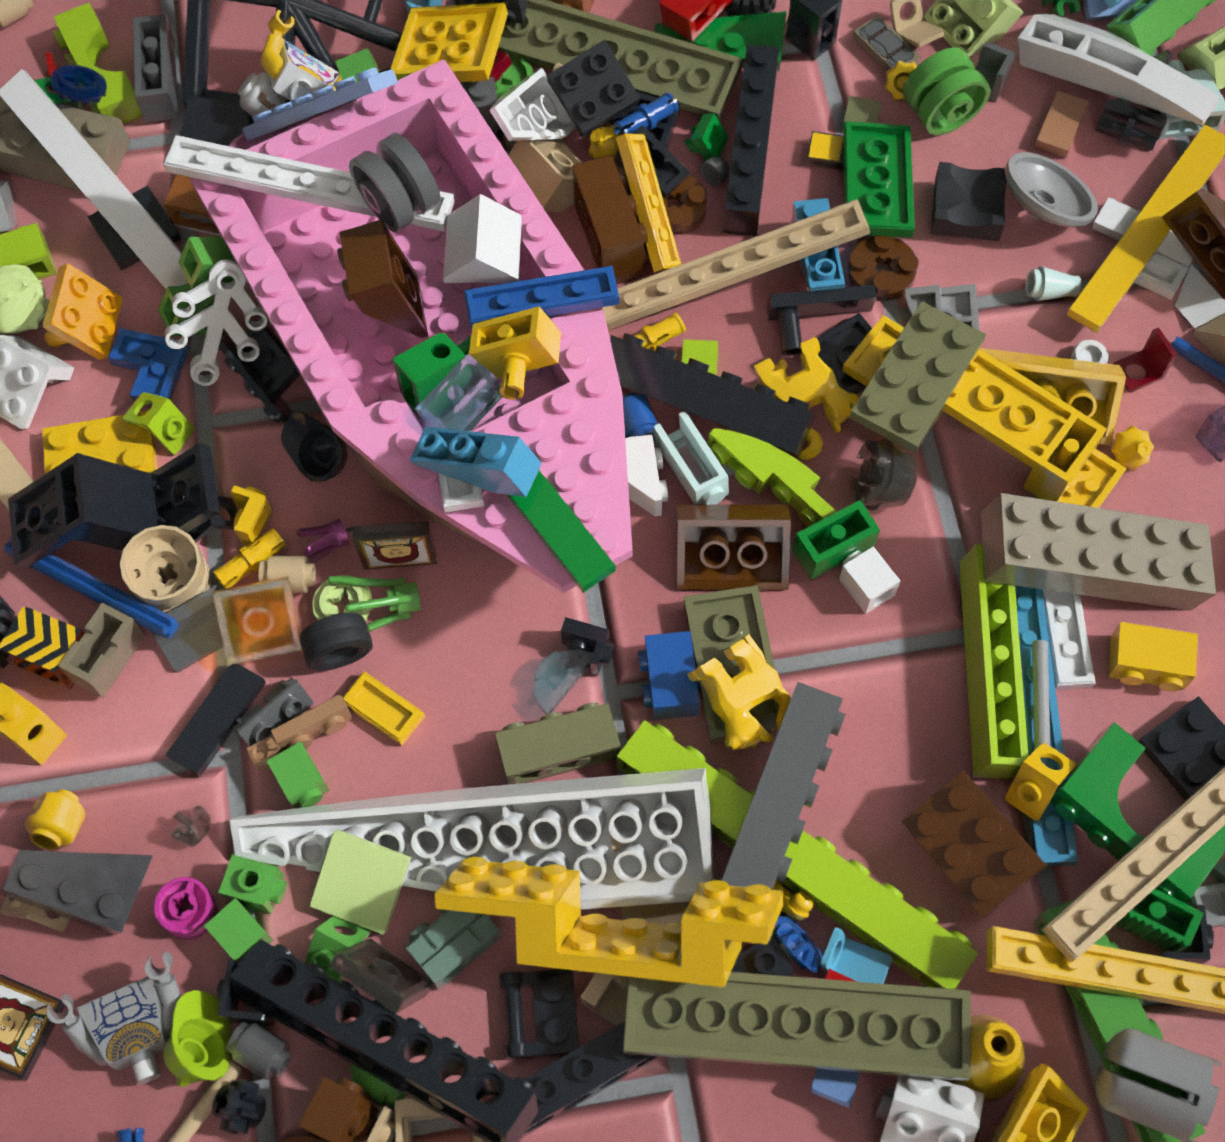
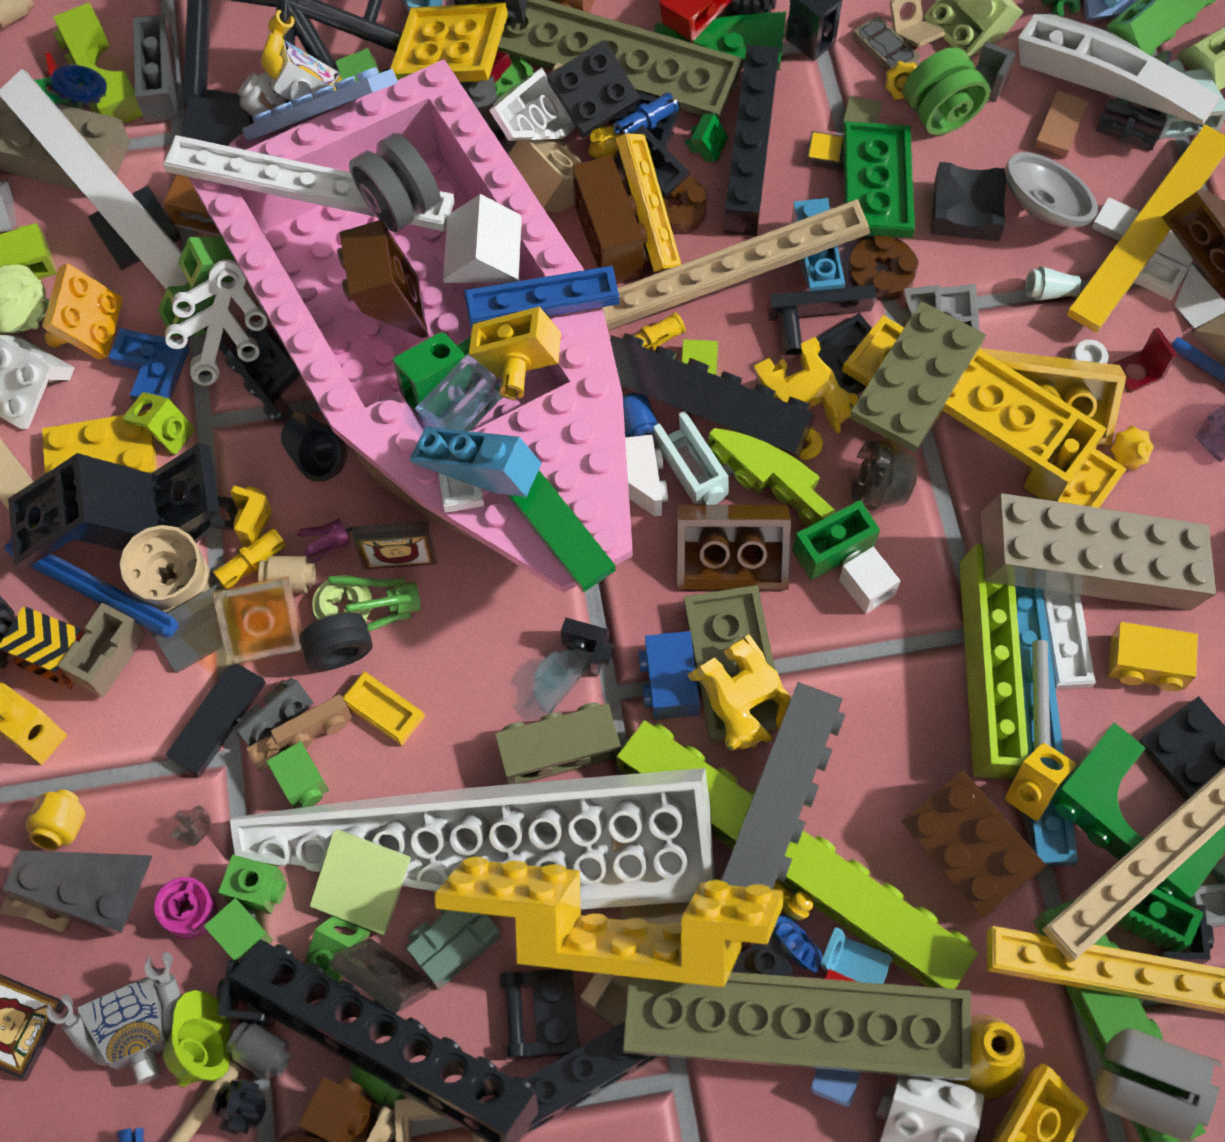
dark grey hinge [700,156,729,187] -> none

